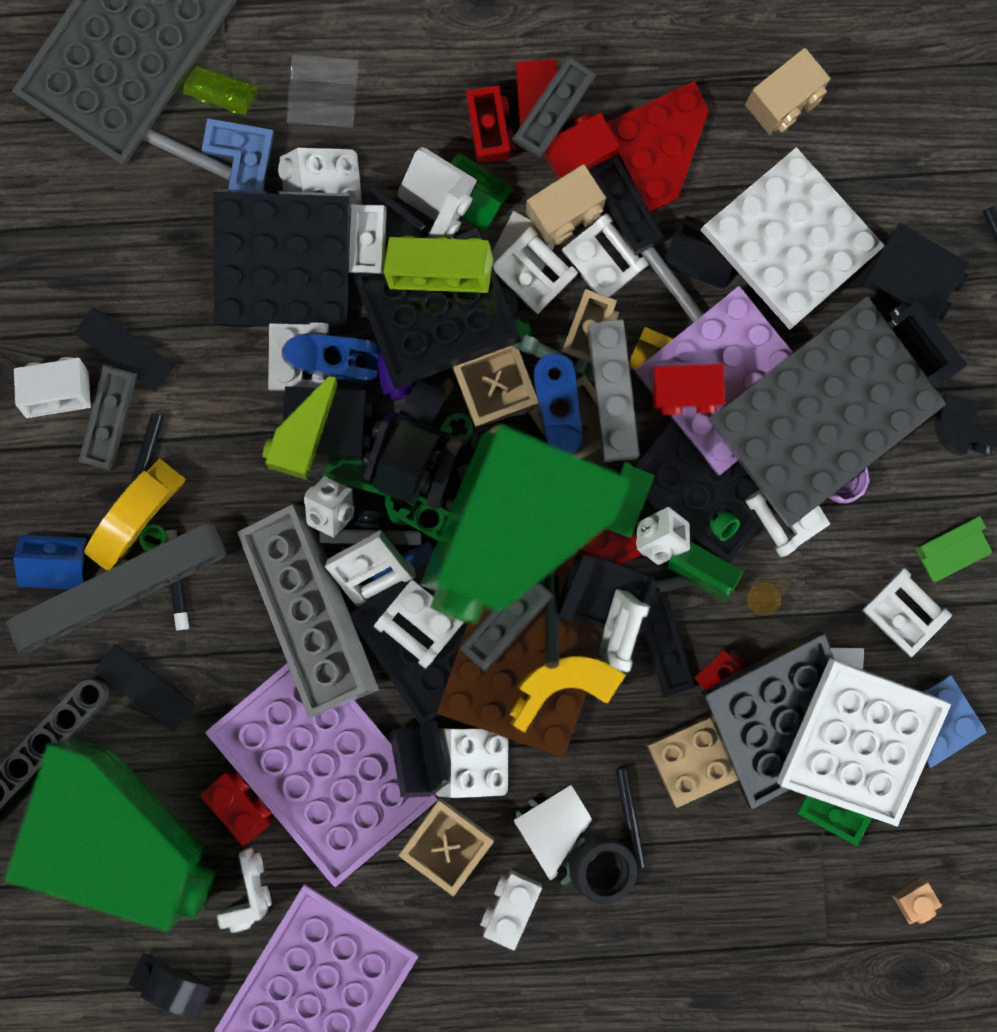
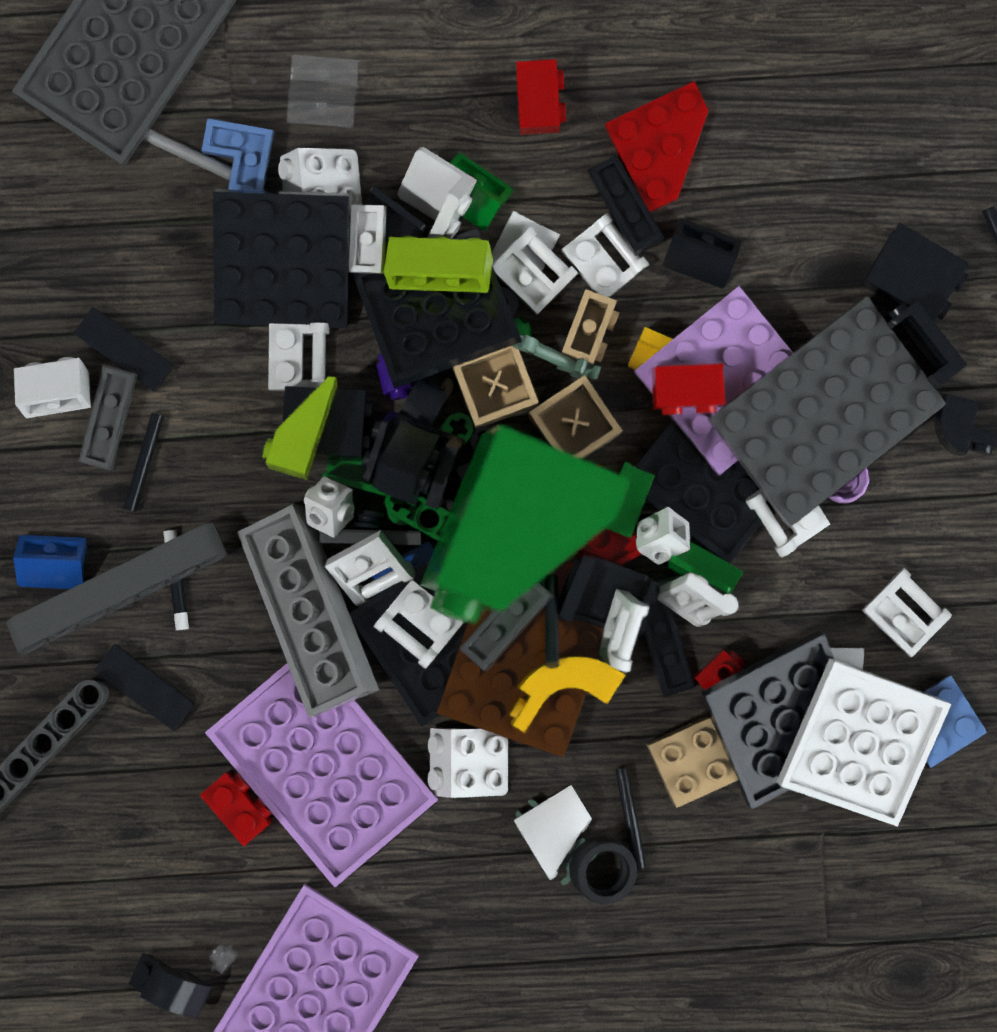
green slope [4,737,217,932] -> none
yellow arch [83,459,186,571] -> none
green hinge [139,525,167,552] -> none
clear neon green plate [183,66,258,115] -> none
white bracket [217,847,271,933] -> none
blue piece [281,334,381,383] -> none
black panel [389,720,448,798] -> none
tan brick [399,798,494,897] -> none
red brick [466,85,515,164] -> none
white brick [480,870,542,951] -> none
dark grey tile [512,55,596,159] -> none
tan brick [526,164,606,245] -> none
blue piece [534,353,582,455] -> none
red brick [543,112,620,181] -> none
light grey arch [587,320,639,463] -> none
light grey bar [641,247,704,323] -> none
white plate [701,147,885,330] -> none
green hinge [710,511,740,541] -> none
tan brick [745,48,831,135] -> none
clear yellow plate [747,582,781,616] -> none
green plate [796,795,872,846] -> none
light nougat brick [892,878,942,924] -> none
bright green panel [915,516,992,582] -> none
none -> clear plate [209,943,239,975]
none -> white plate [657,572,738,627]

